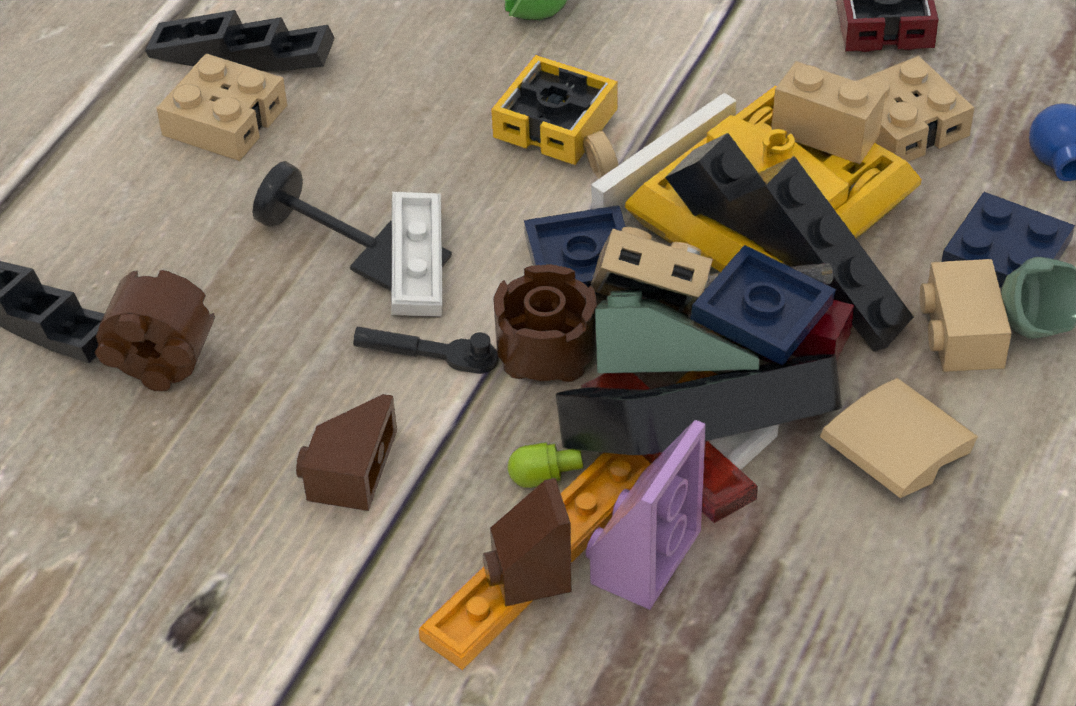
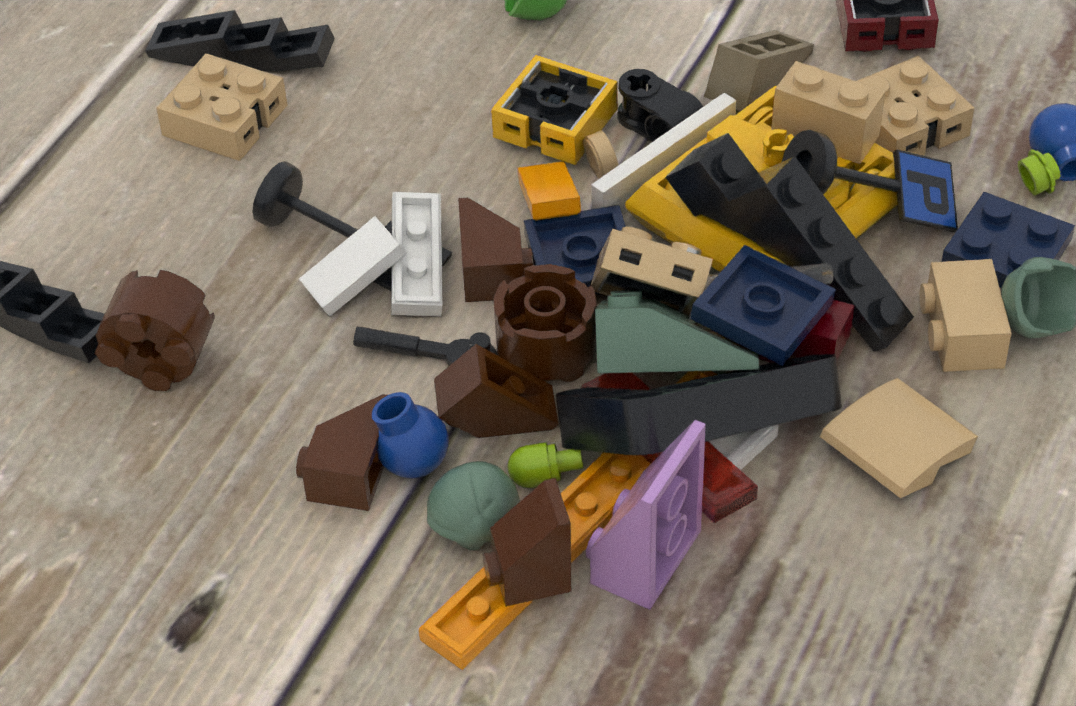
none -> white tile [299,216,407,316]
none -> blue piece [372,392,449,478]
none -> sand green hair [427,461,520,551]
none -> reddish brown slope [434,344,559,438]
none -> reddish brown slope [458,197,533,302]
none -> light orange tile [517,161,581,220]
none -> black piece [617,69,703,142]
none -> dark tan slope [704,30,814,114]
none -> black piece [782,130,958,232]
none -> lime plate [1018,150,1061,195]

